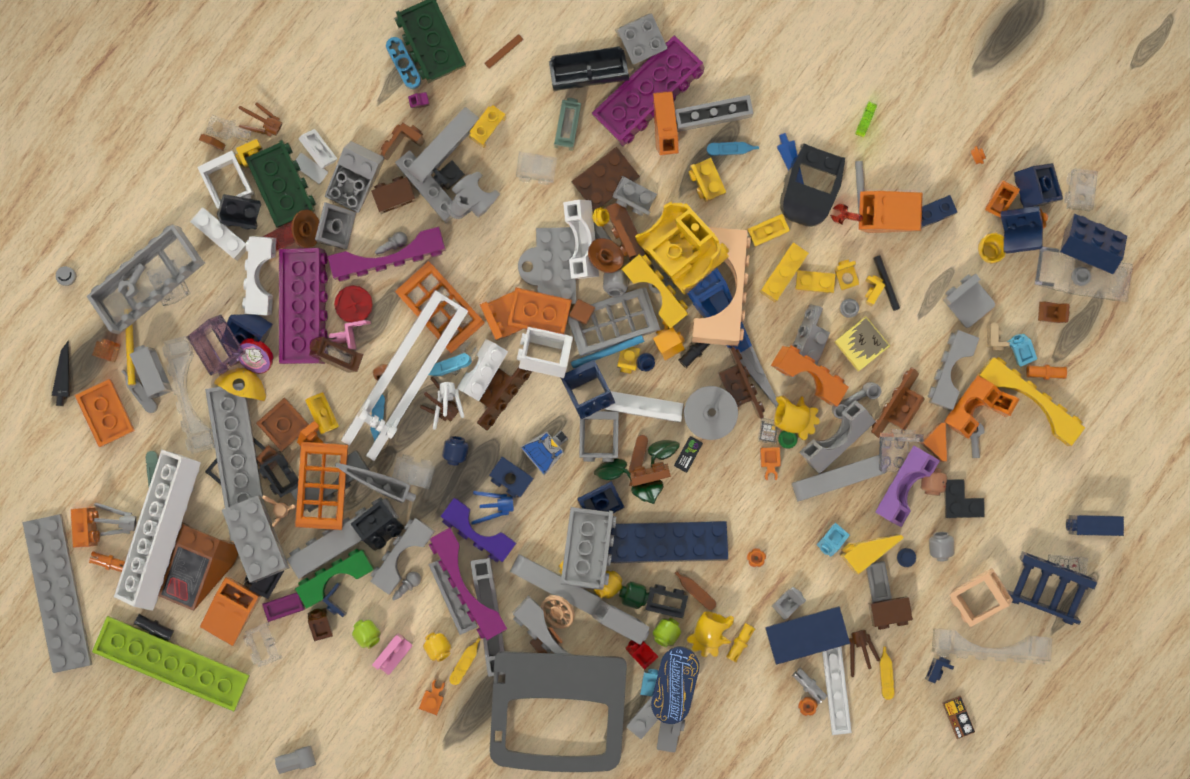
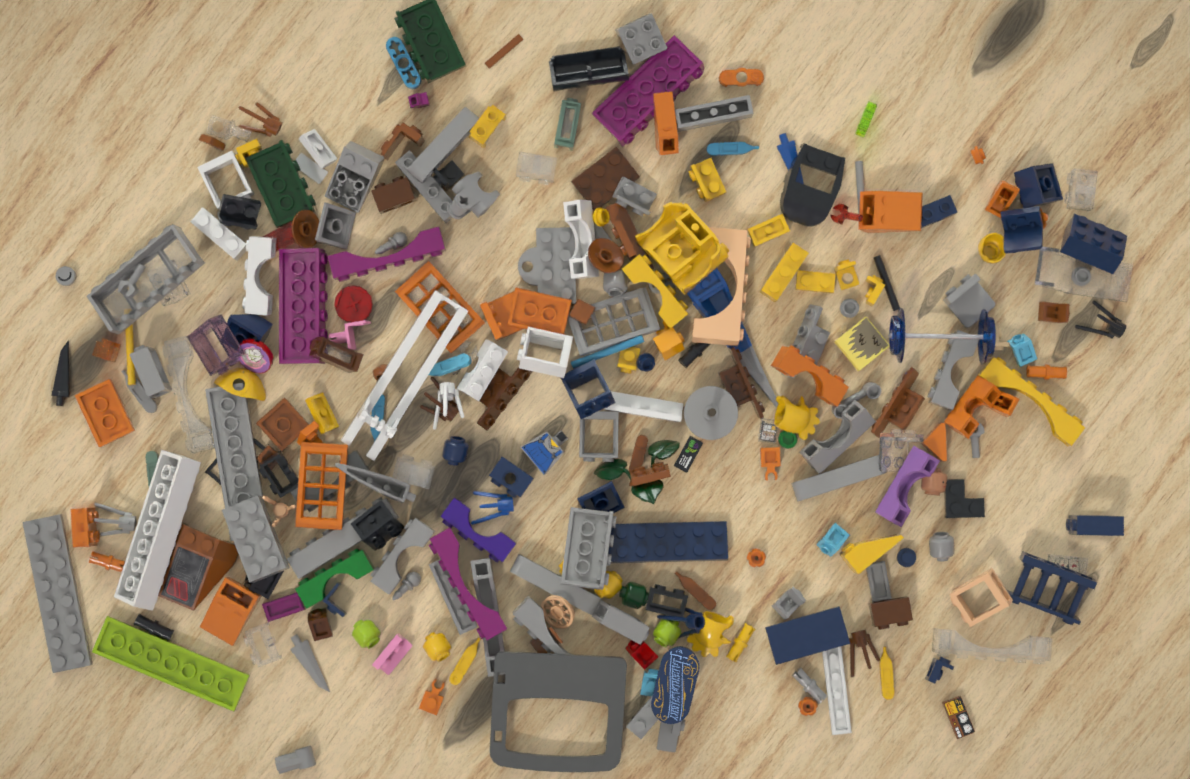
none -> light grey bar [290,634,330,692]
none -> dark blue plant [657,607,705,638]
none -> orange piece [718,68,764,87]
none -> clear blue axle [888,308,996,365]
none -> black plant [1075,301,1127,339]

